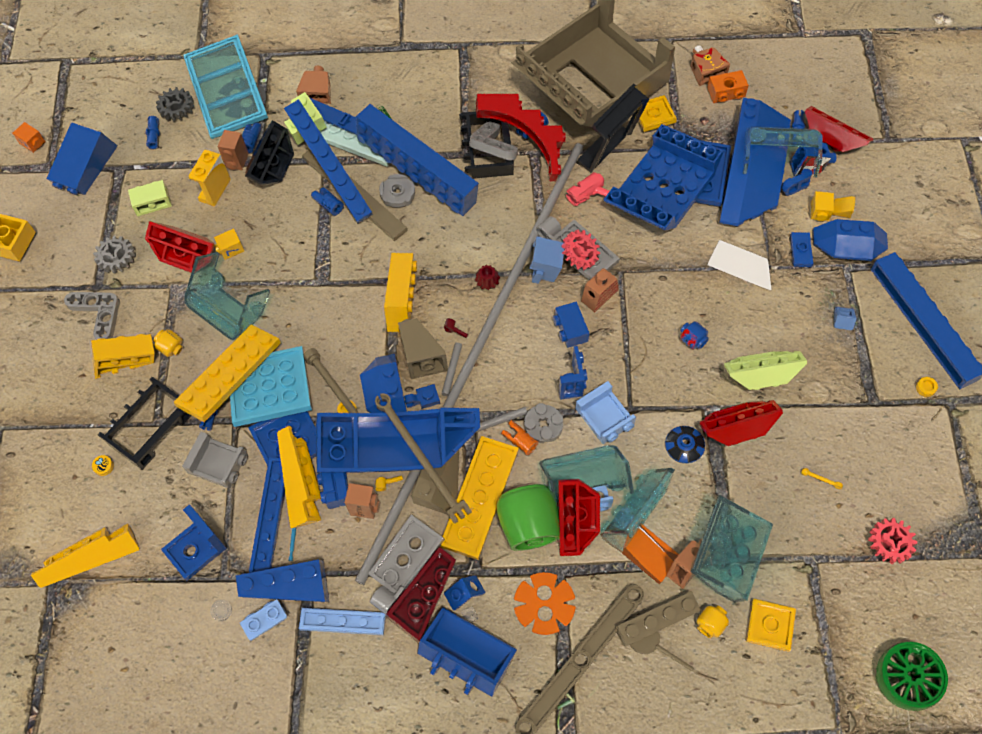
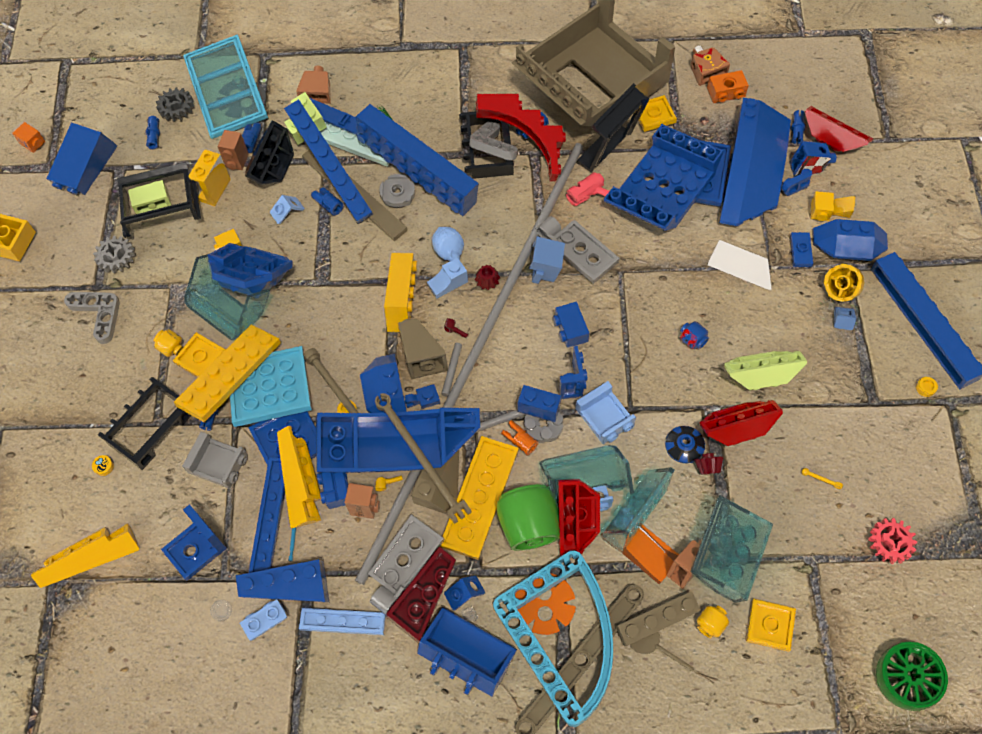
yellow wedge [91,334,155,379] -> none
red wedge [145,221,214,273] -> none
coral gear [561,229,600,270] -> none
nougat torso [581,268,619,313] -> none
clear light blue windscreen [743,126,822,177] -> none
none -> black piece [117,162,202,238]
none -> yellow plate [173,332,226,378]
none -> blue piece [208,243,293,297]
none -> light blue bracket [270,195,305,224]
none -> light blue arch [427,258,468,299]
none -> light blue hair [432,227,464,261]
none -> medium azure beam [493,551,613,727]
none -> blue brick [518,385,562,422]
none -> dark red piece [694,453,723,475]
none -> yellow cylinder [824,264,865,302]

